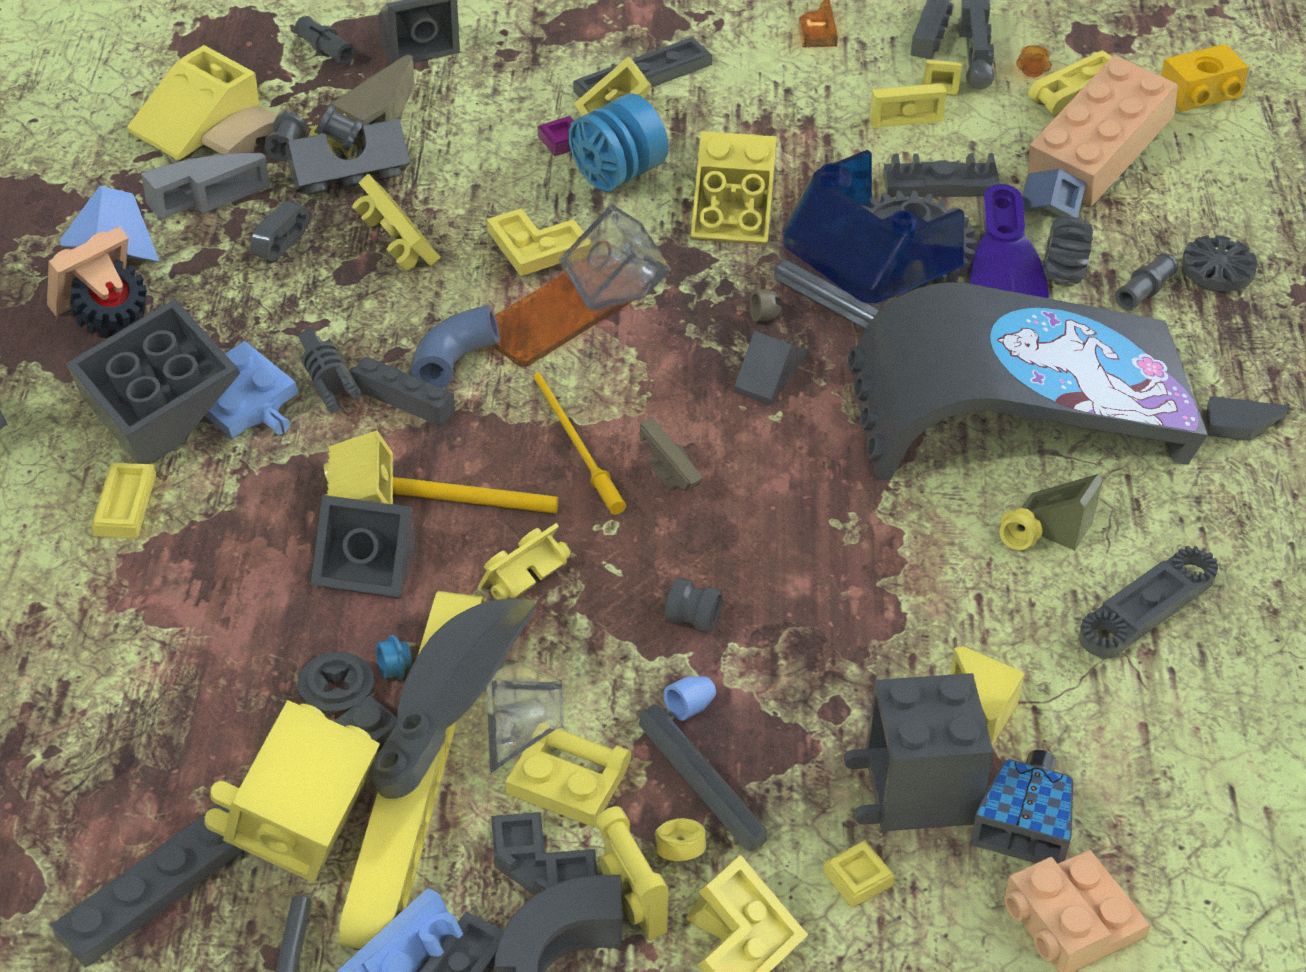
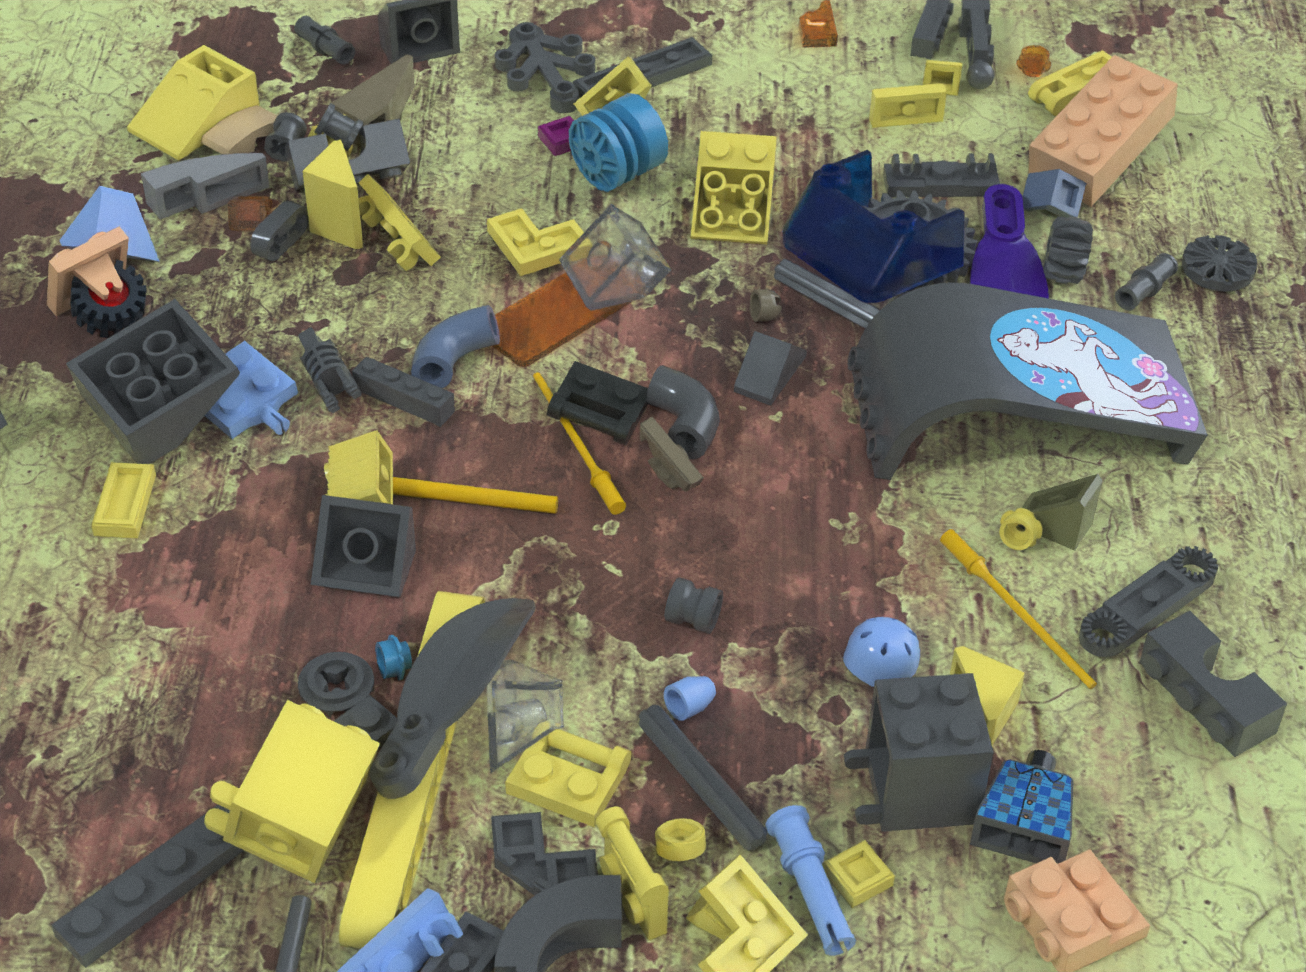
light yellow hinge [478,523,570,600] -> none
yellow brick [1161,44,1249,112] -> none
dark grey tile [1207,396,1288,440] -> none
none -> clear orange slope [228,196,273,231]
none -> light yellow slope [303,140,363,249]
none -> dark grey plant [495,22,596,113]
none -> pearl dark grey plate [546,361,648,445]
none -> dark grey cylinder [647,365,720,459]
none -> light blue pin [765,805,856,956]
none -> light blue helmet [843,617,920,687]
none -> yellow piece [940,529,1097,689]
none -> dark grey arch [1139,610,1287,757]

